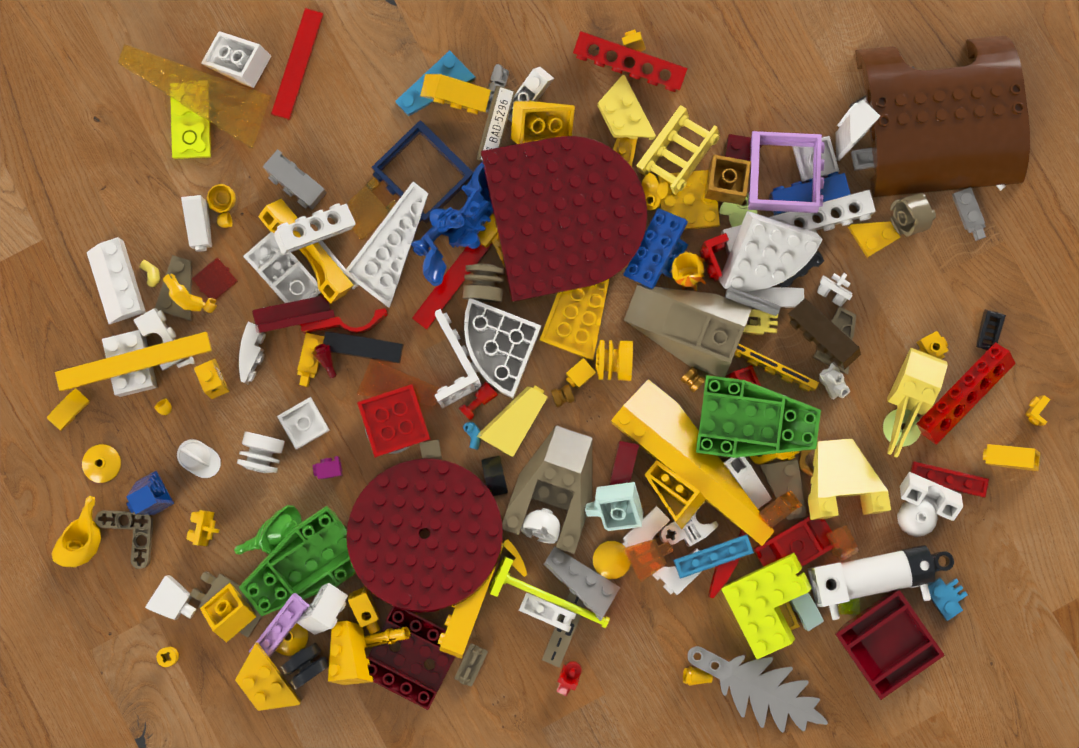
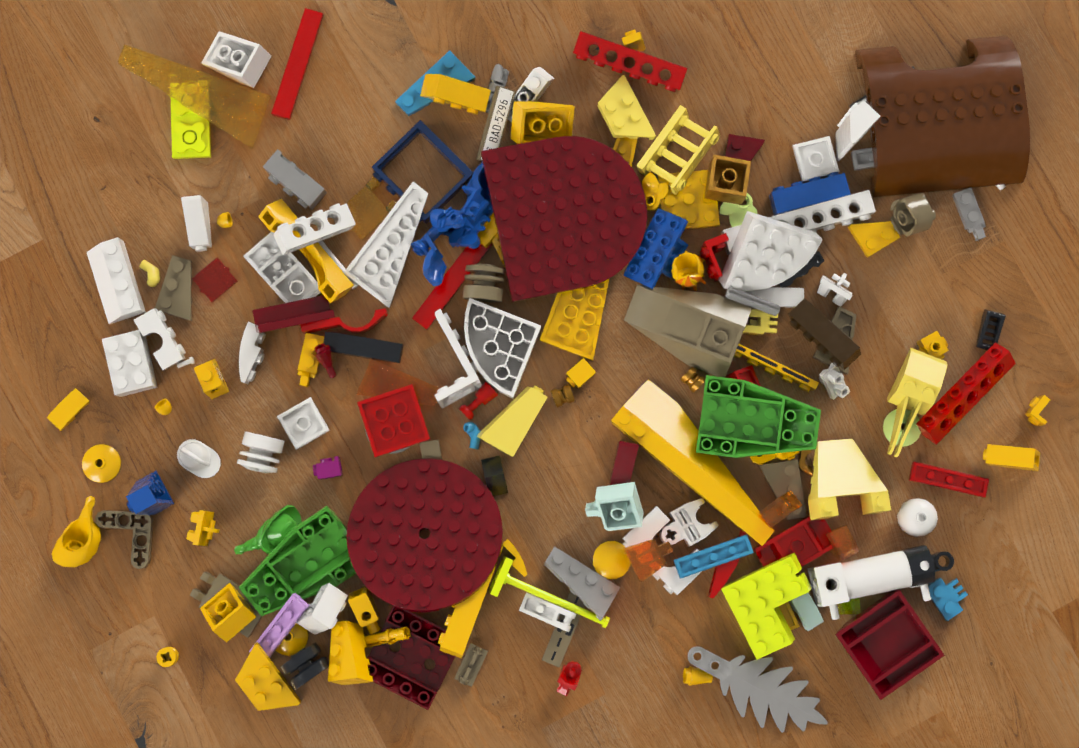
yellow tile [55,332,212,391] -> none
white torso [145,575,197,620] -> none
yellow arm [163,273,217,313] -> none
yellow hair [207,184,236,213] -> none
dark tan wedge [502,426,592,554] -> none
white cylinder [521,508,561,544] -> none
yellow wheel [596,340,633,381] -> none
yellow wedge [645,460,706,530] -> none
white slope [723,457,772,509] -> none
lavender window [748,131,825,213] -> none
white arch [900,472,963,521] -> none

